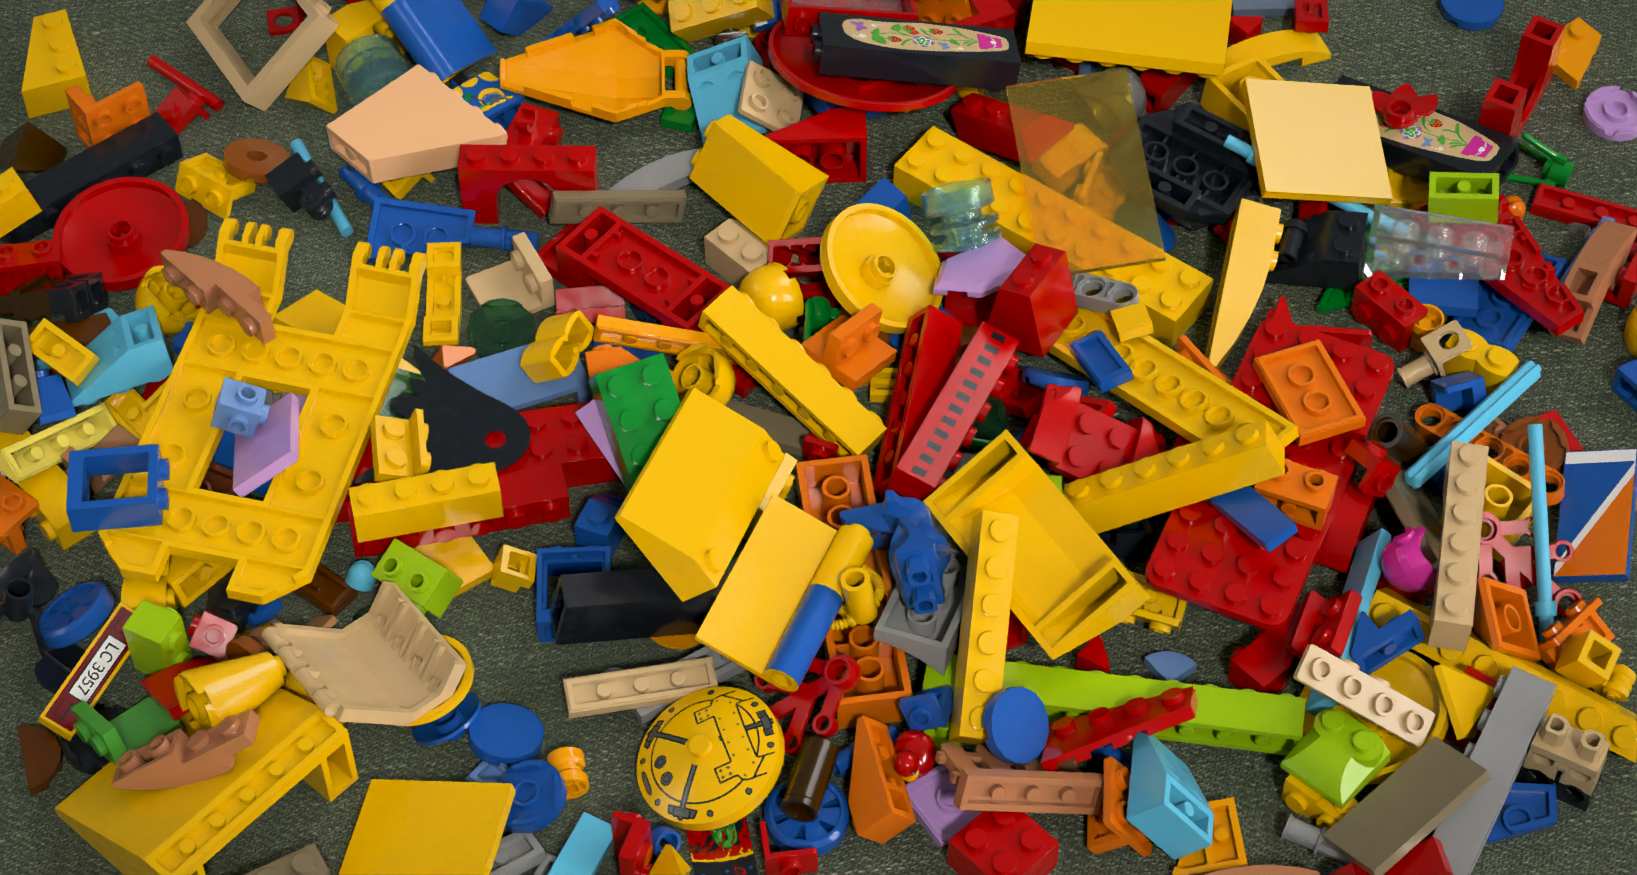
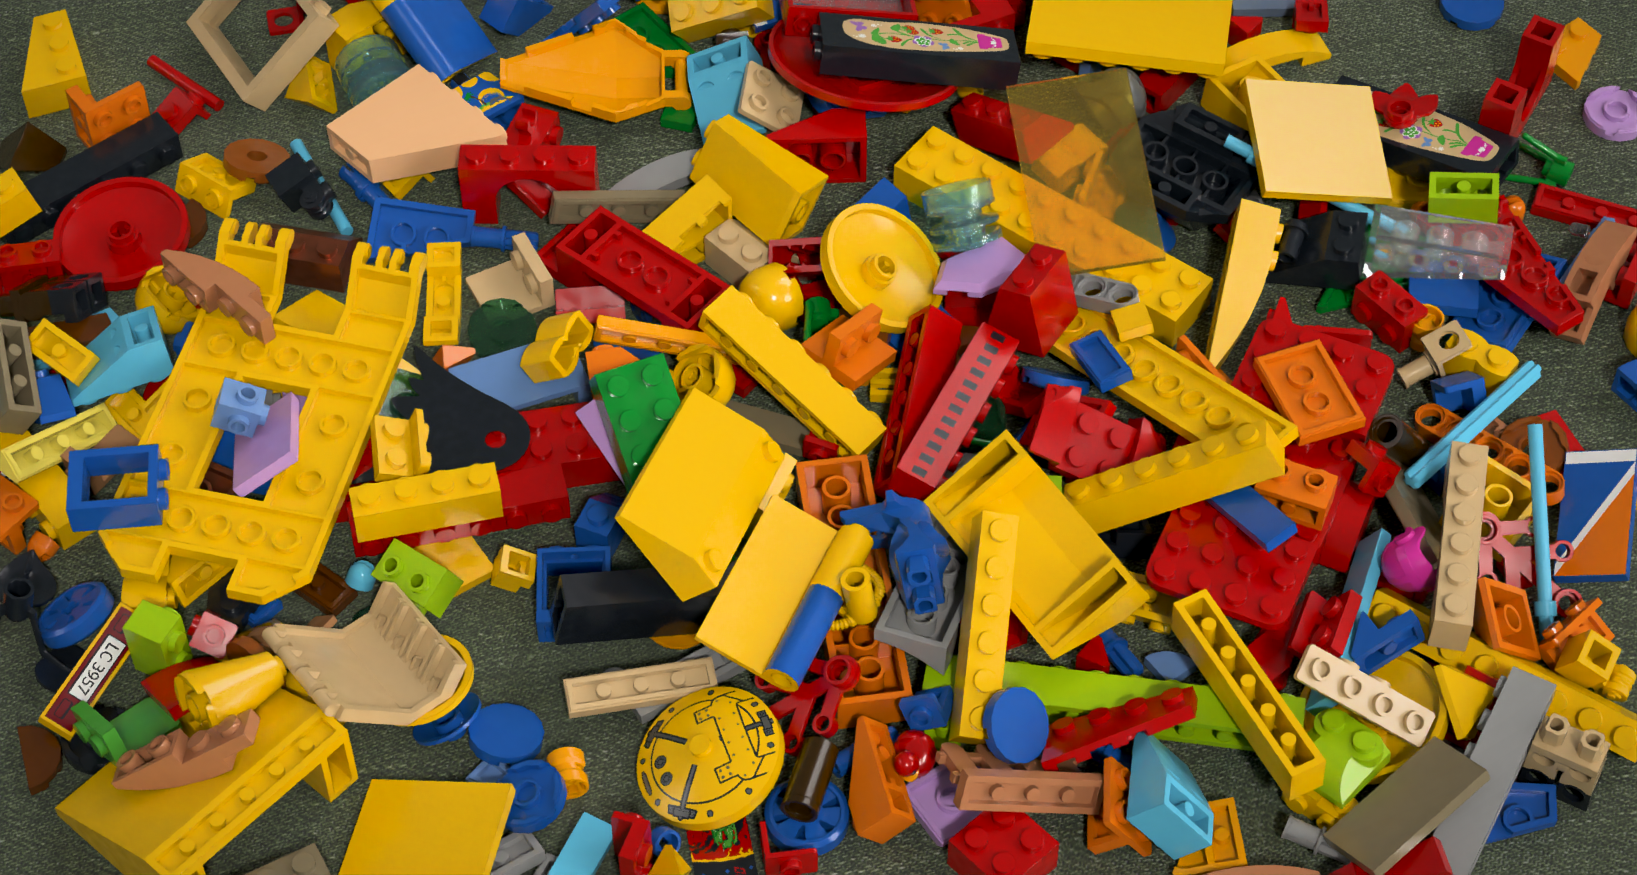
none -> orange hinge [27,530,60,562]
none -> copper slope [253,222,363,293]
none -> yellow wedge [642,174,733,265]
none -> blue axle [1097,628,1144,676]
none -> yellow brick [1171,589,1326,801]

